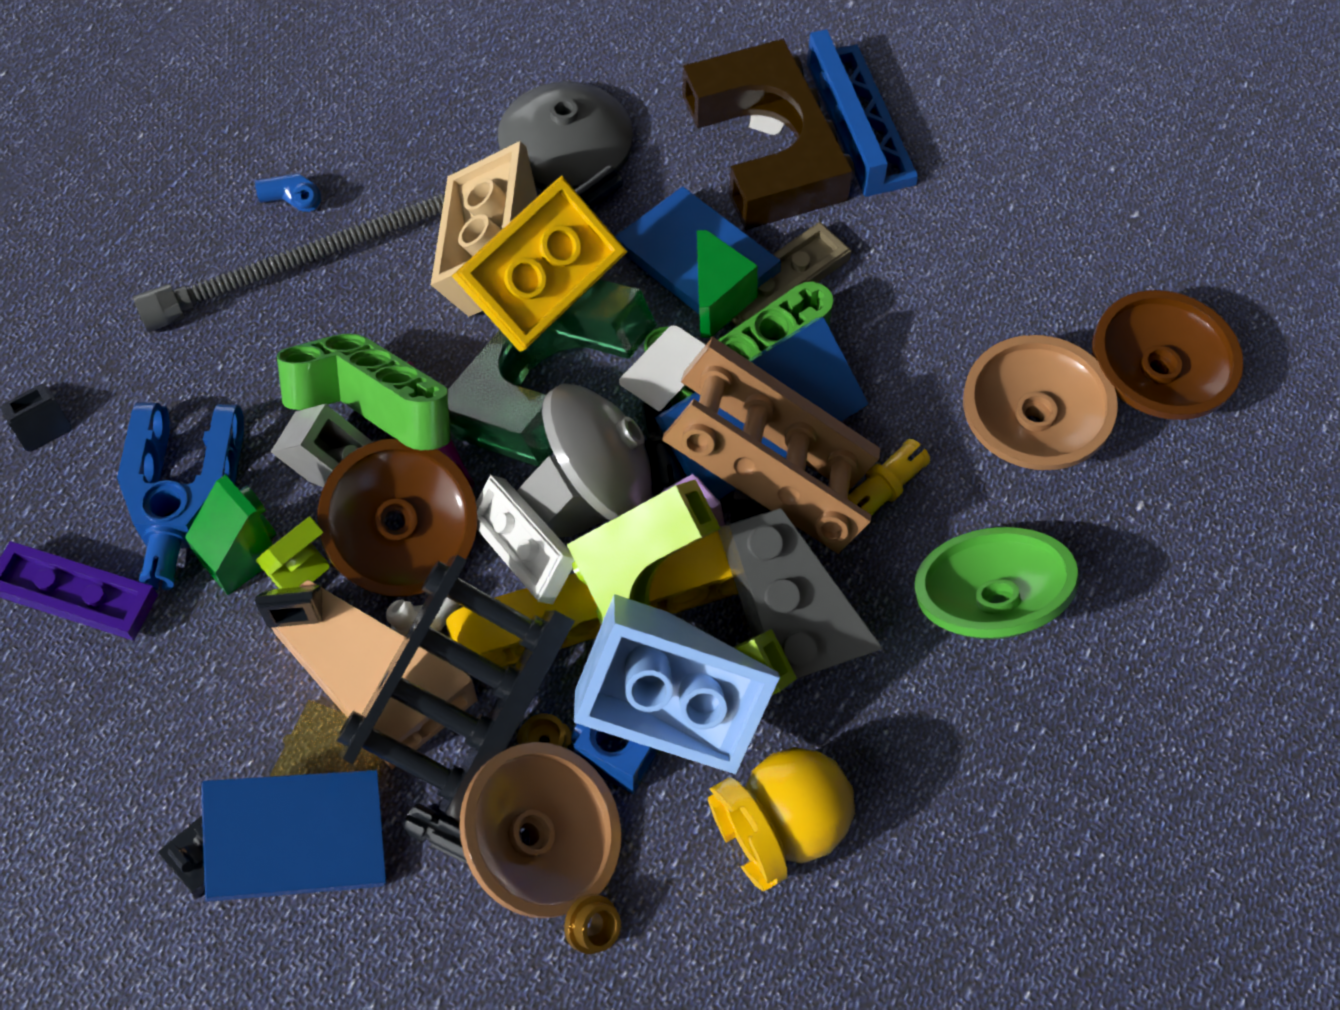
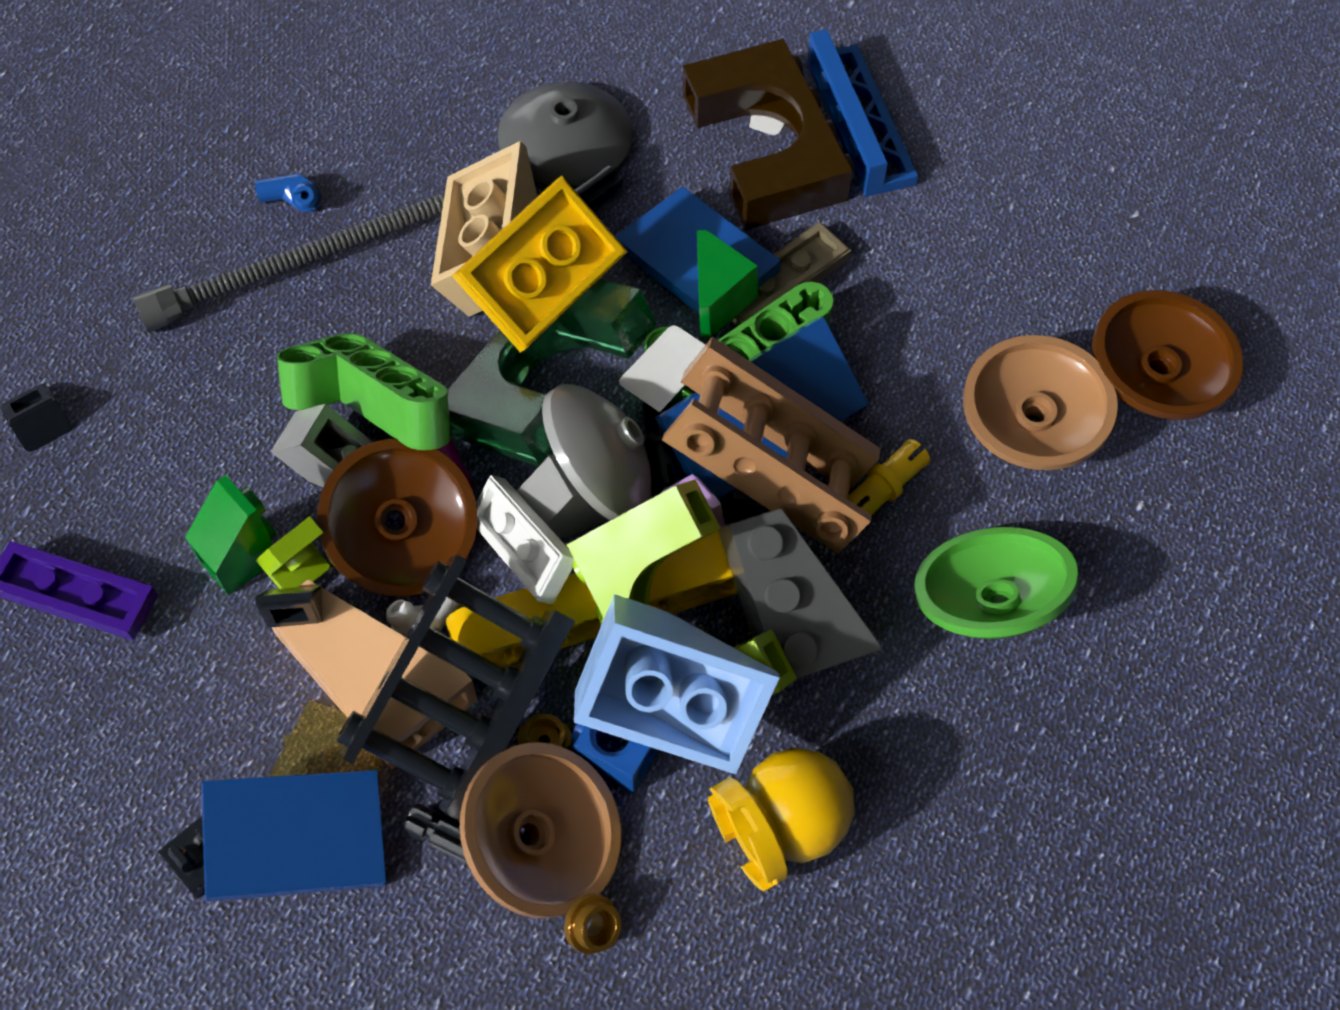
blue piece [117,402,244,590] -> none

